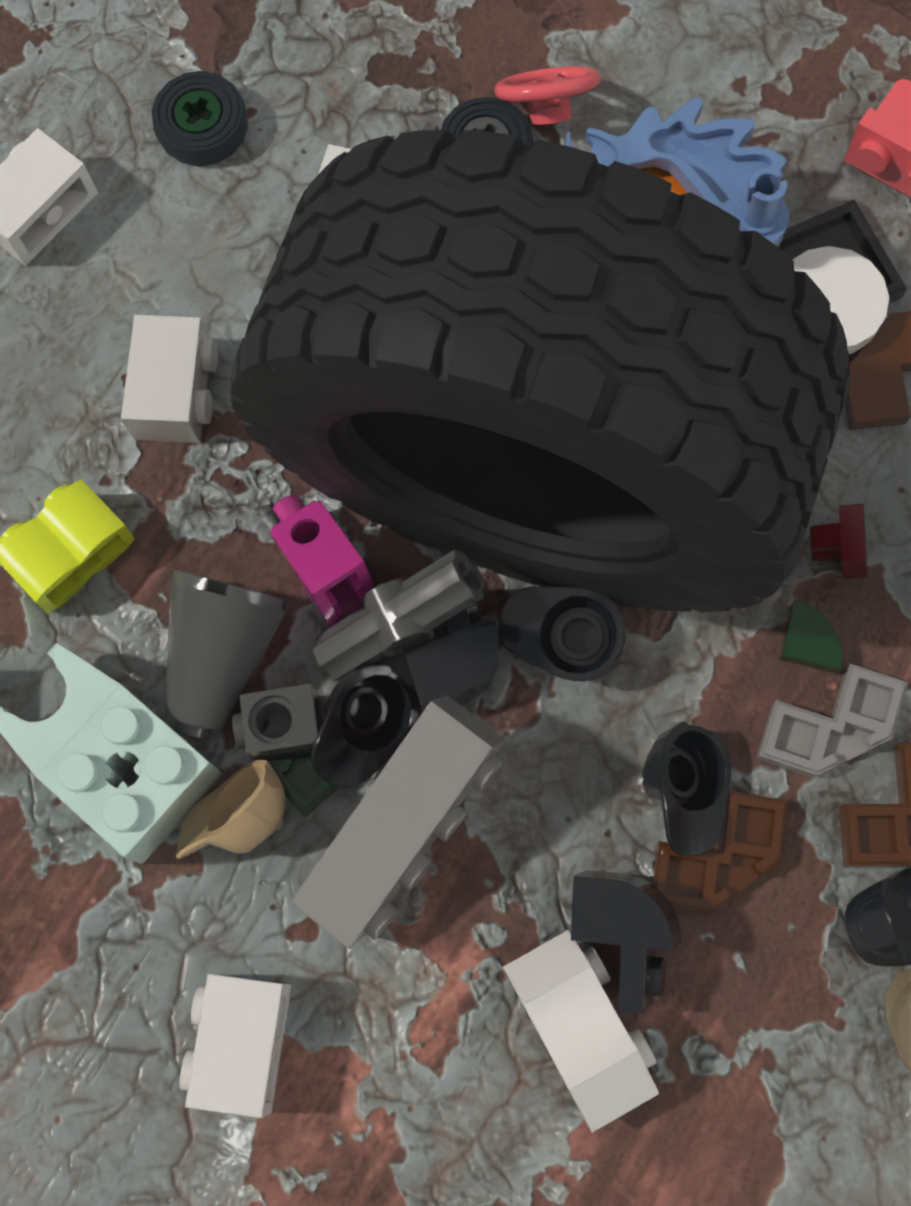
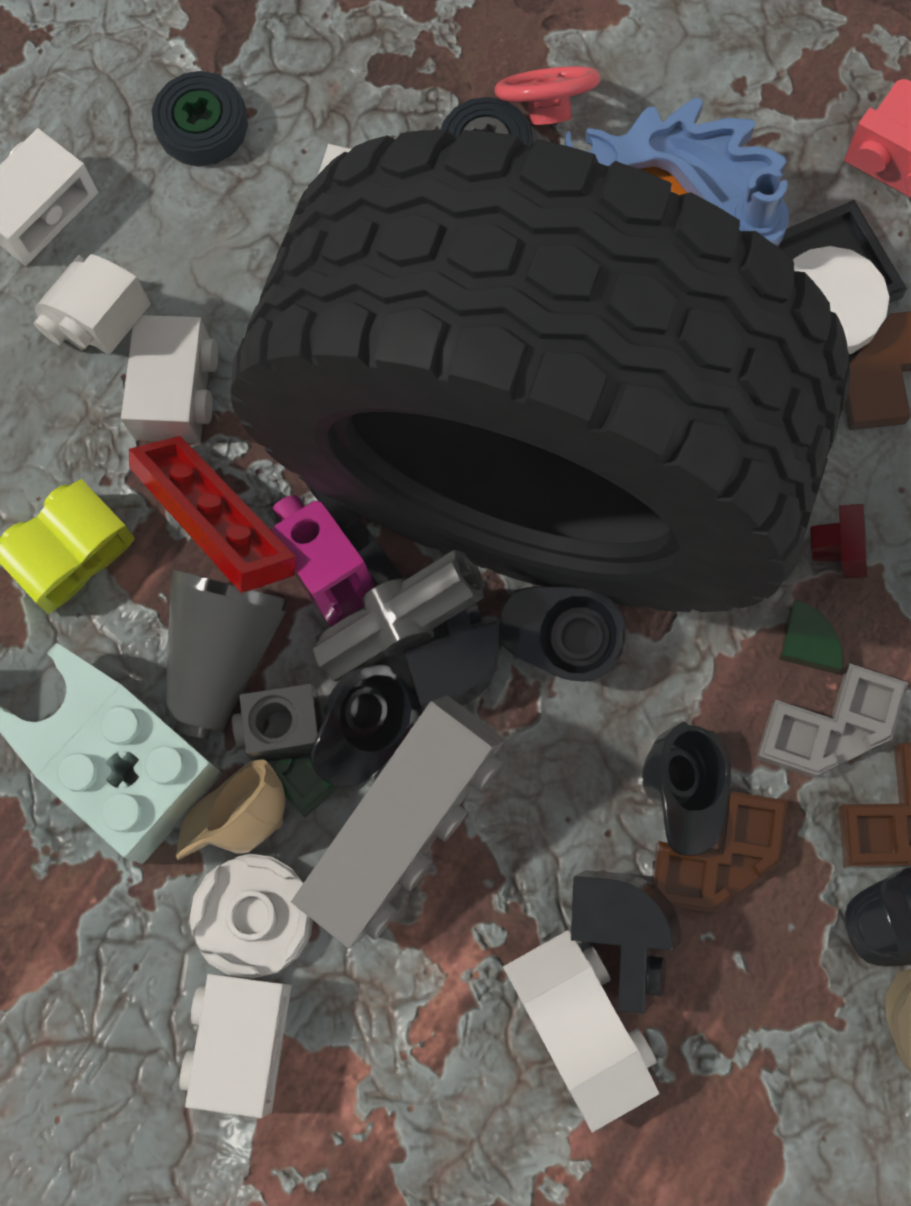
none -> white brick [33,254,151,355]
none -> red plate [129,436,296,593]
none -> white tile [189,854,313,979]
none -> black tile [305,482,403,585]

